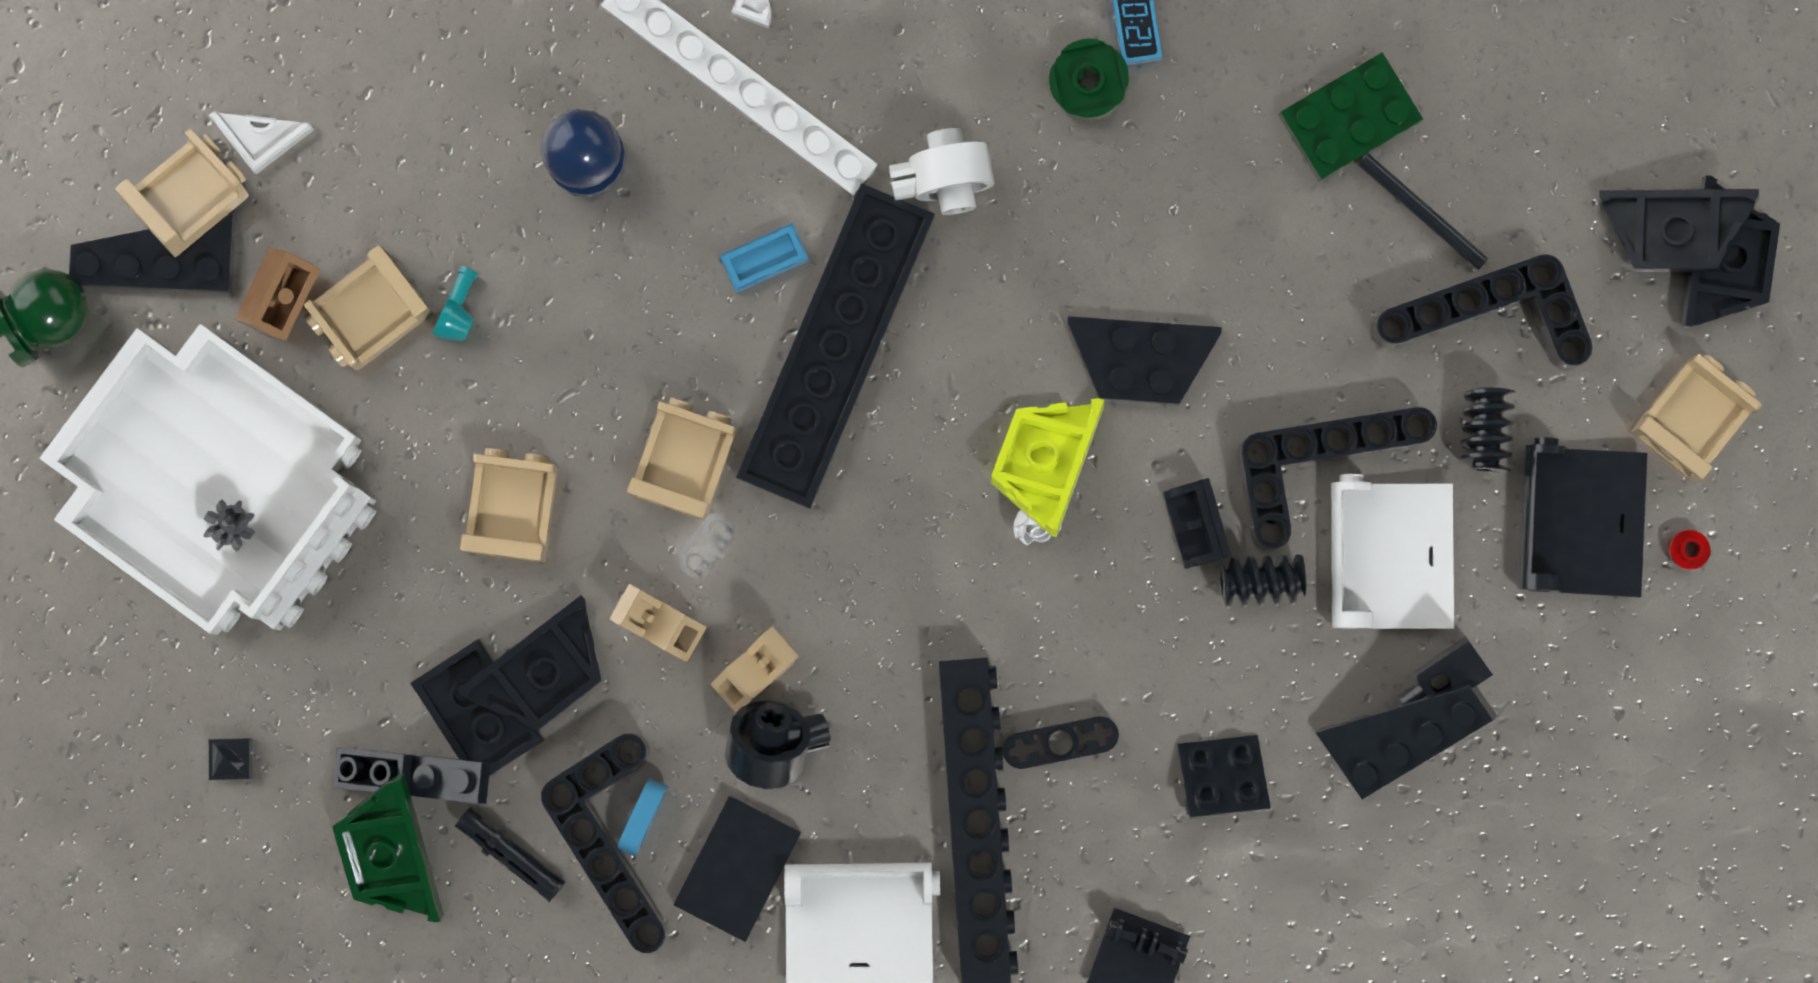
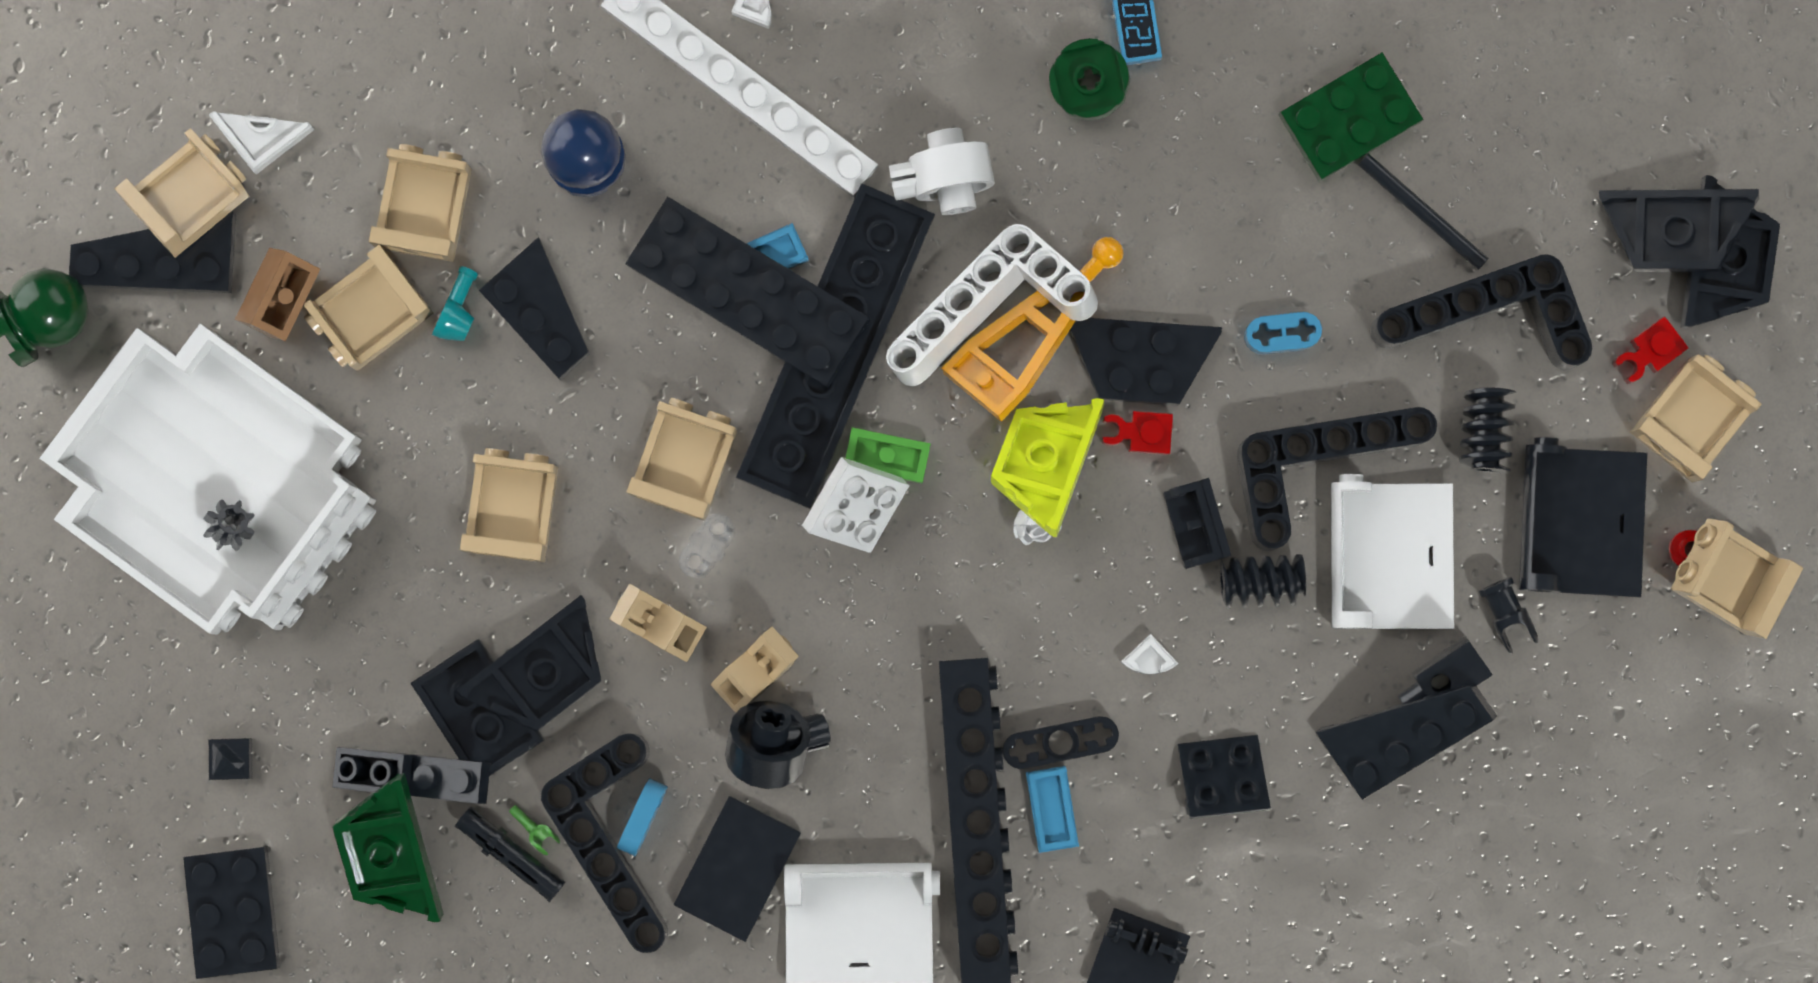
none -> black plate [183,846,280,979]
none -> tan panel [369,144,472,262]
none -> black wing [479,237,590,380]
none -> bright green hand [509,805,560,855]
none -> black plate [625,196,870,388]
none -> white plate [802,457,910,553]
none -> bright green plate [846,427,931,484]
none -> white beam [886,224,1098,386]
none -> light orange plate [941,237,1124,422]
none -> dark azure tile [1025,766,1079,853]
none -> red plate [1102,411,1173,455]
none -> white tile [1121,634,1179,675]
none -> dark azure beam [1244,312,1322,355]
none -> black piece [1479,577,1538,654]
none -> red plate [1612,316,1689,384]
none -> tan panel [1671,518,1803,639]

